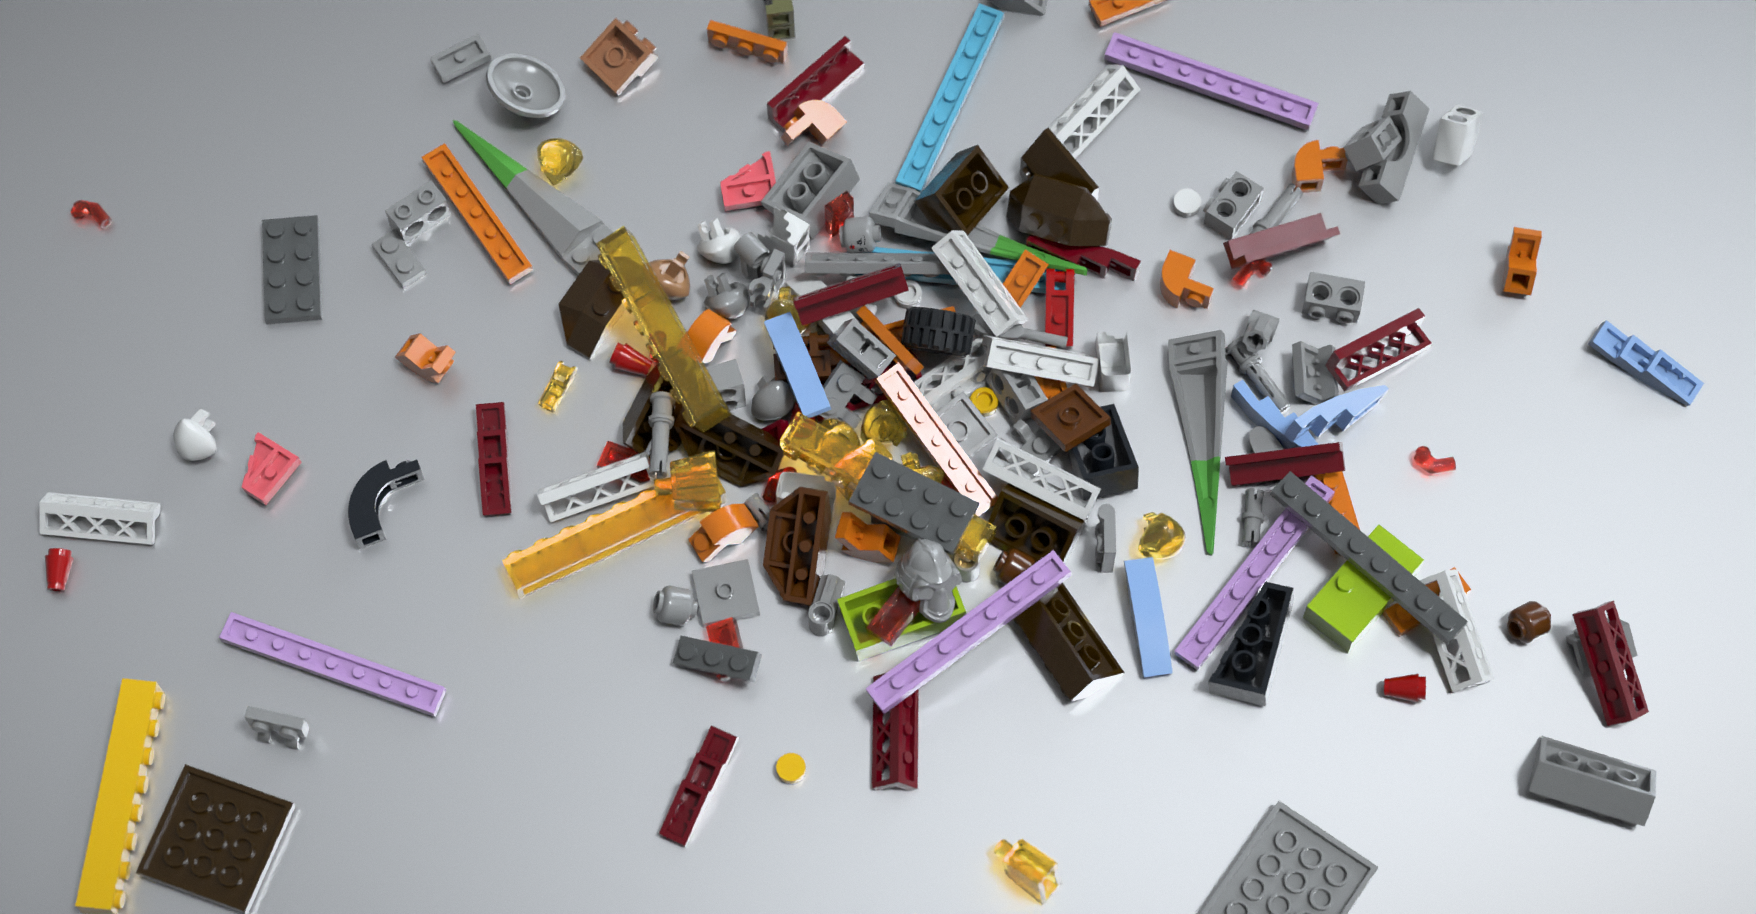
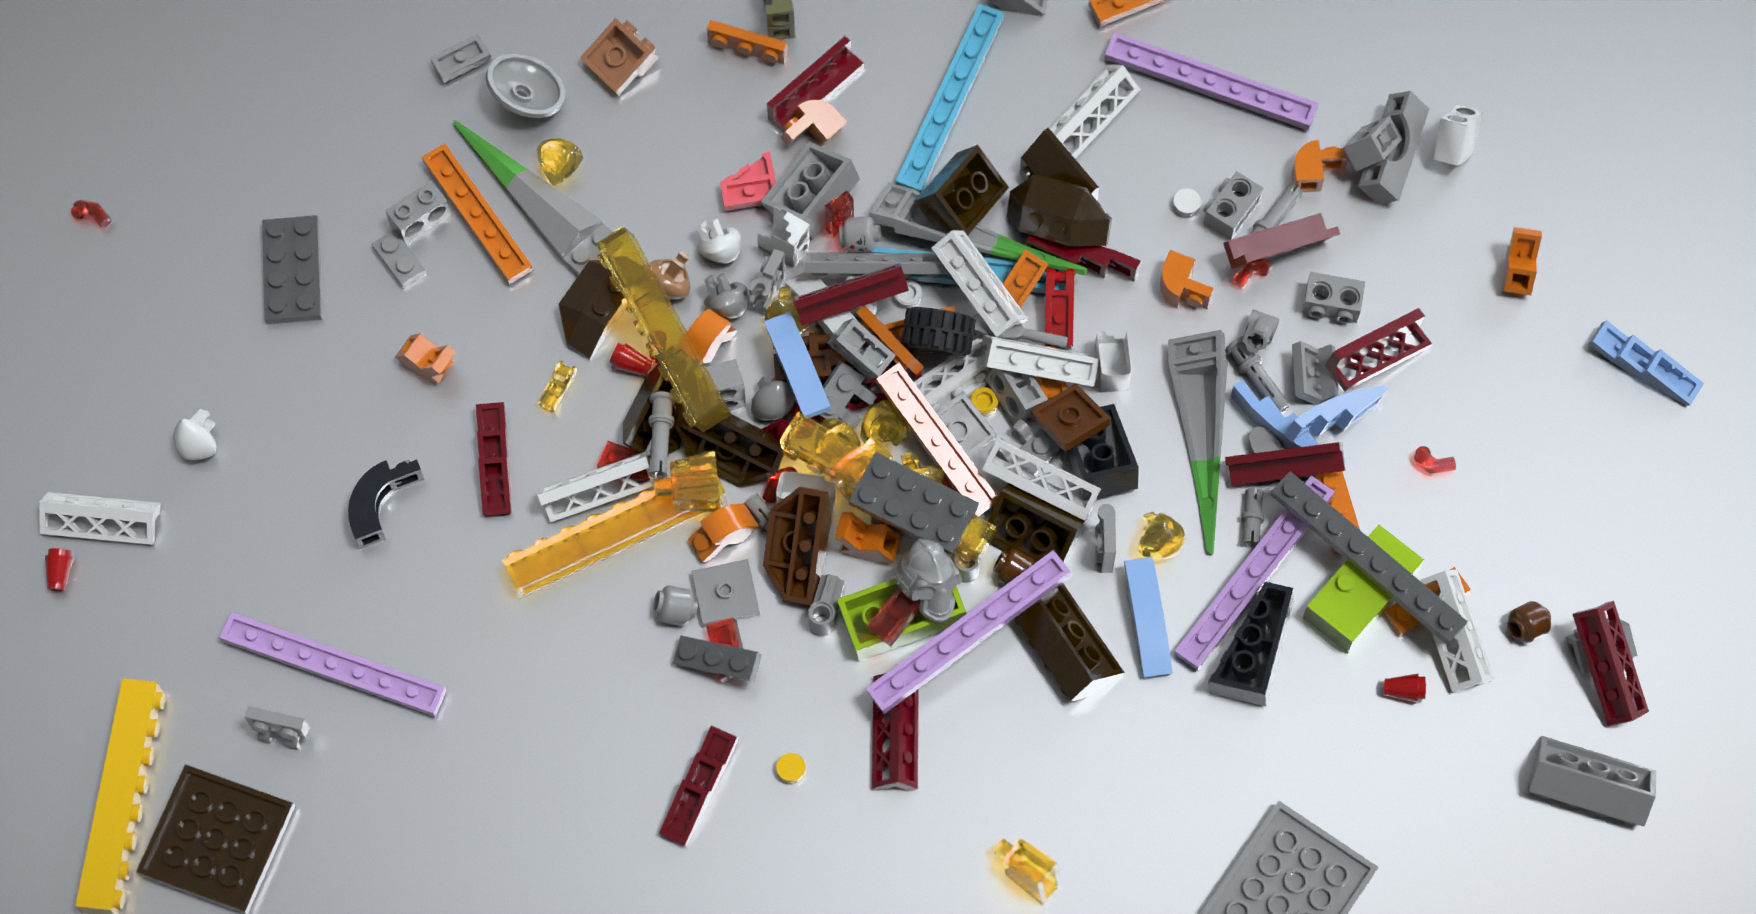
coral wing [242,432,302,505] -> none
light grey piece [734,232,771,279] -> none

